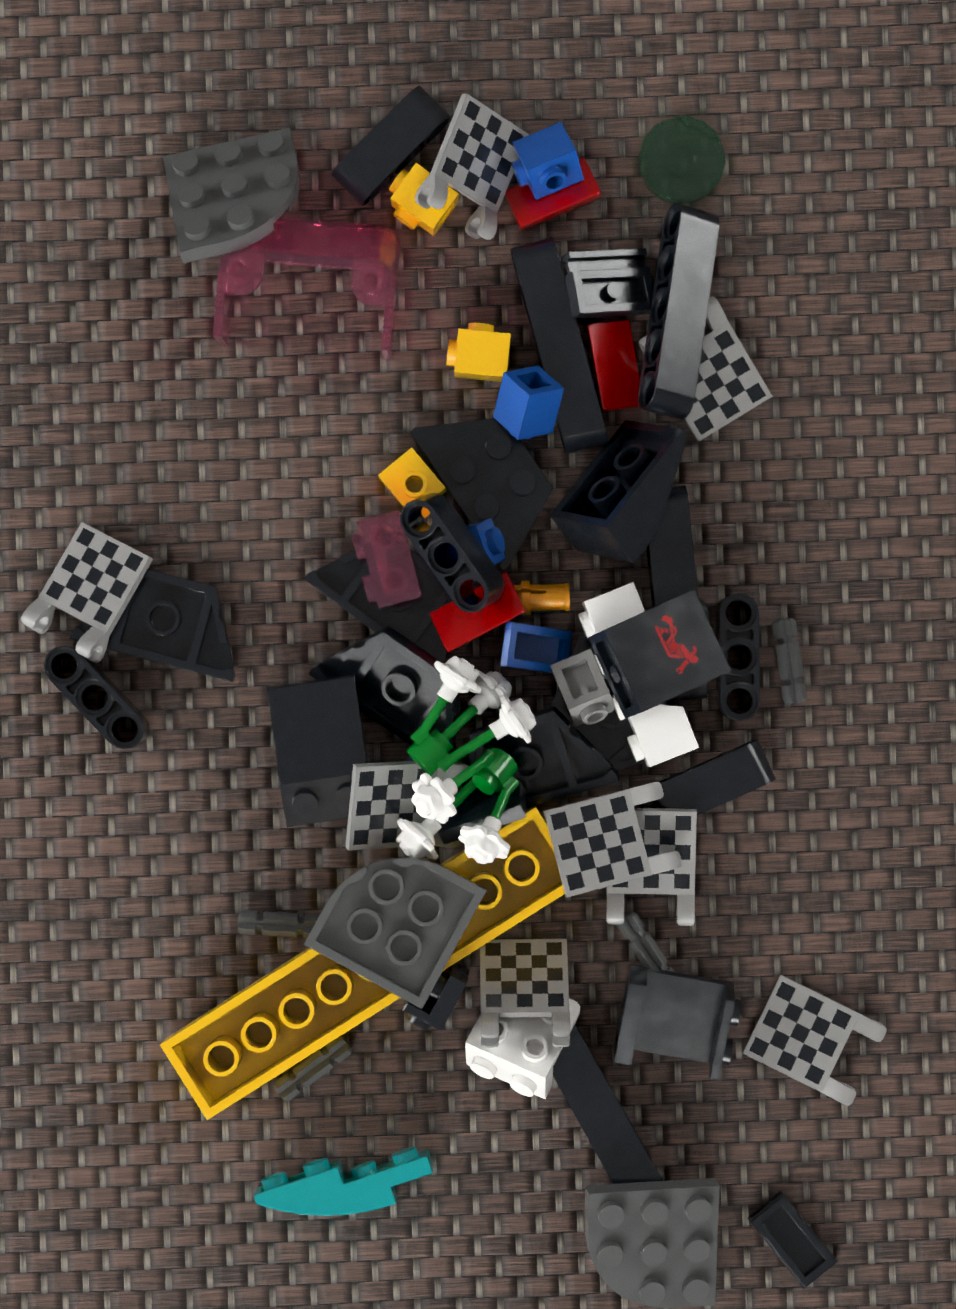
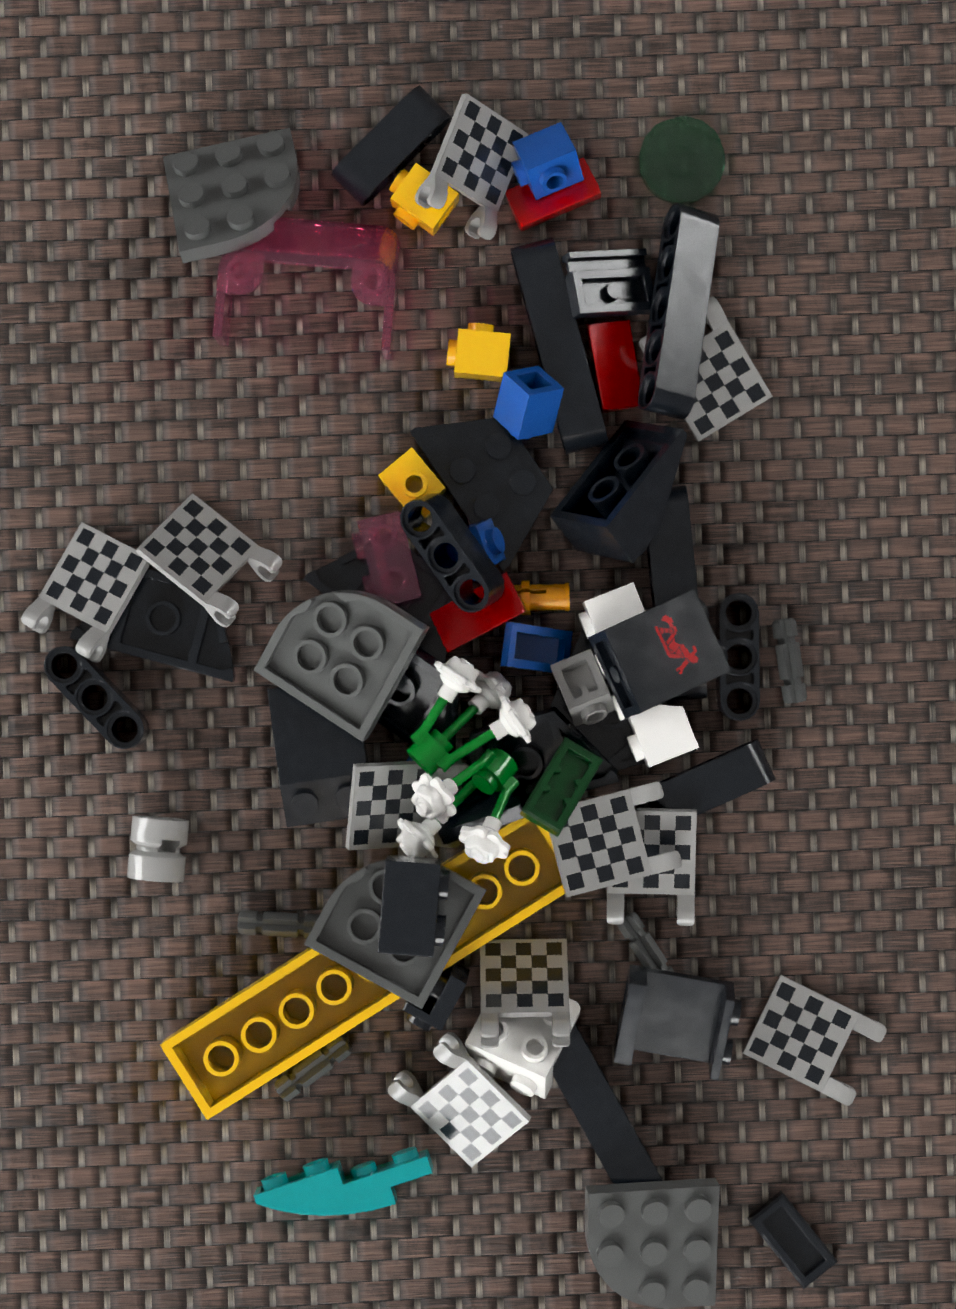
none -> light grey wheel [127,815,189,883]
none -> light grey flag [136,493,283,627]
none -> dark grey plate [254,590,430,742]
none -> black brick [378,855,450,957]
none -> flag [388,1032,531,1168]
none -> dark green plate [520,737,603,837]

